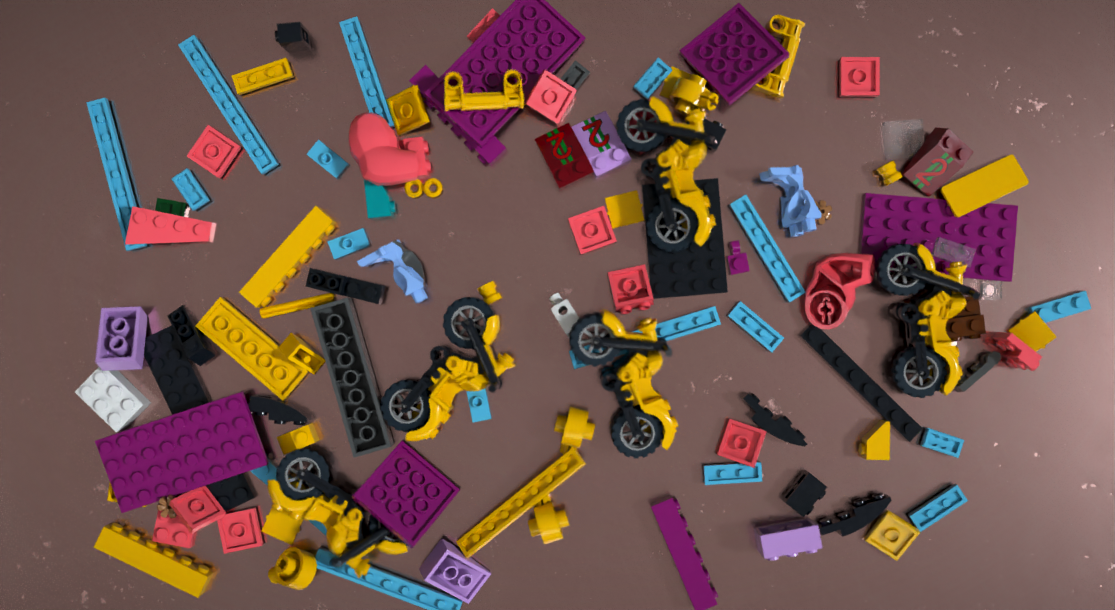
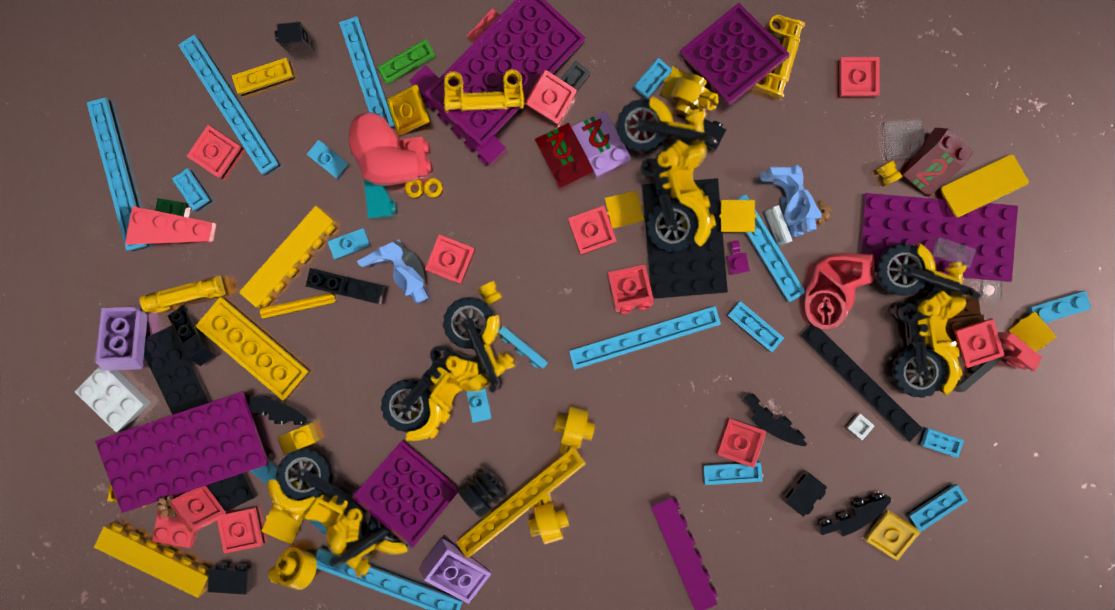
yellow slope [279,333,325,374] -> none
dark grey brick [310,297,394,458] -> none
white torso [549,293,579,338] -> none
piece [569,309,679,459] -> none
lavender brick [754,518,822,561] -> none
yellow slope [859,420,890,460] -> none
none -> yellow piece [140,276,226,313]
none -> black brick [208,562,253,595]
none -> bright green tile [377,39,436,85]
none -> coral plate [425,234,475,284]
none -> black wheel [457,466,508,518]
none -> medium azure plate [499,326,548,369]
none -> yellow piece [719,200,757,232]
none -> white tile [764,205,793,246]
none -> white plate [846,413,874,441]
none -> coral plate [954,318,1005,368]

